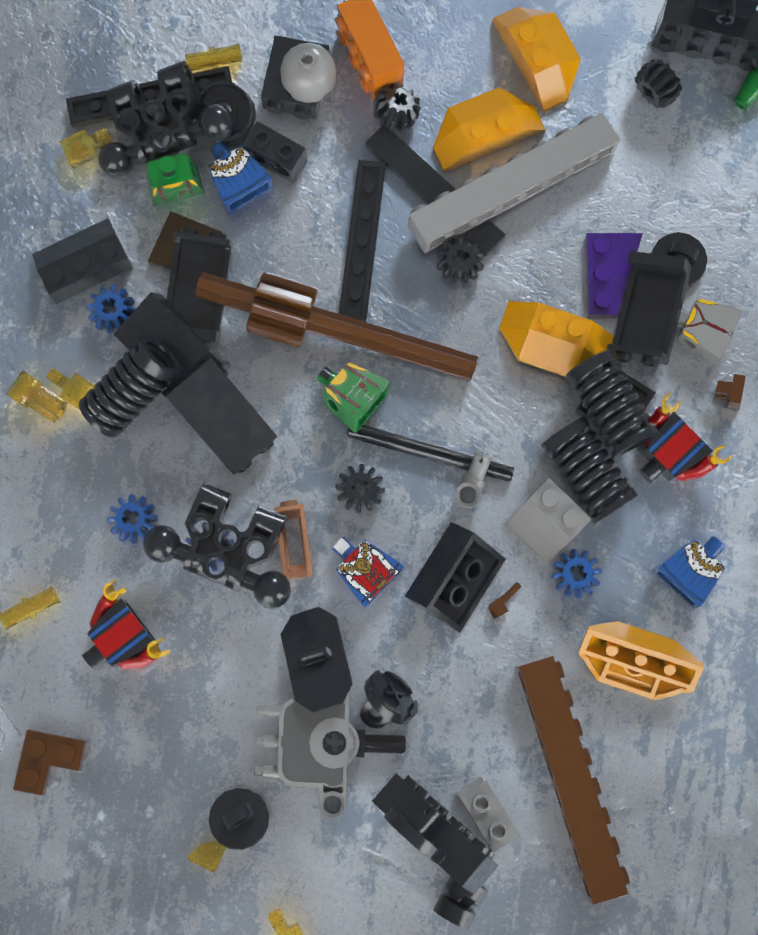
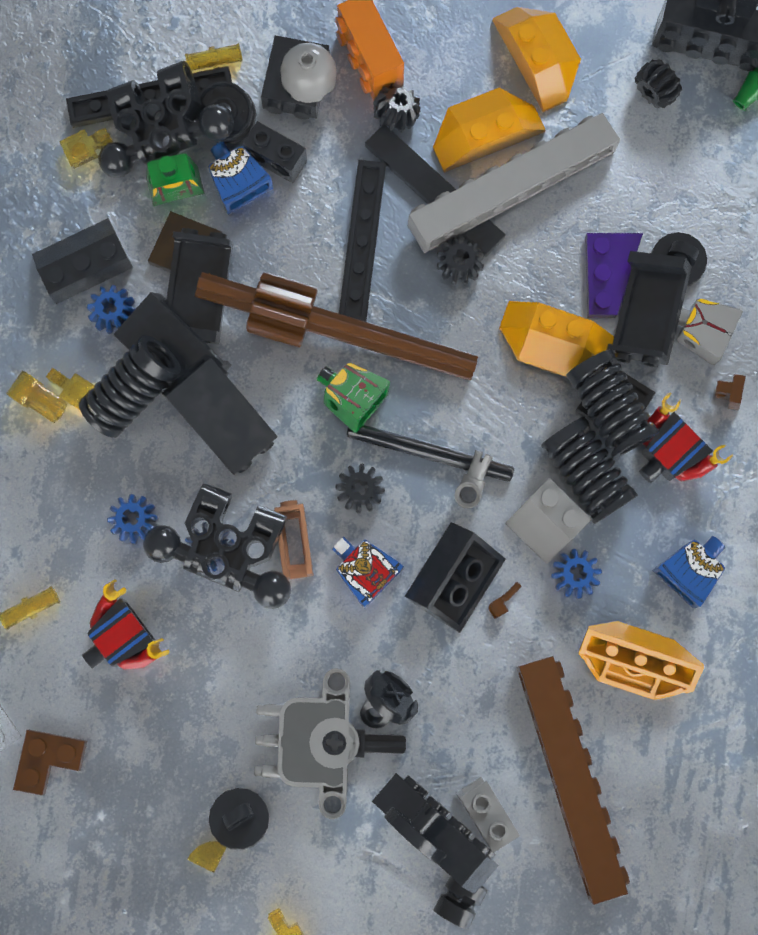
black shield [280,607,353,713] -> none

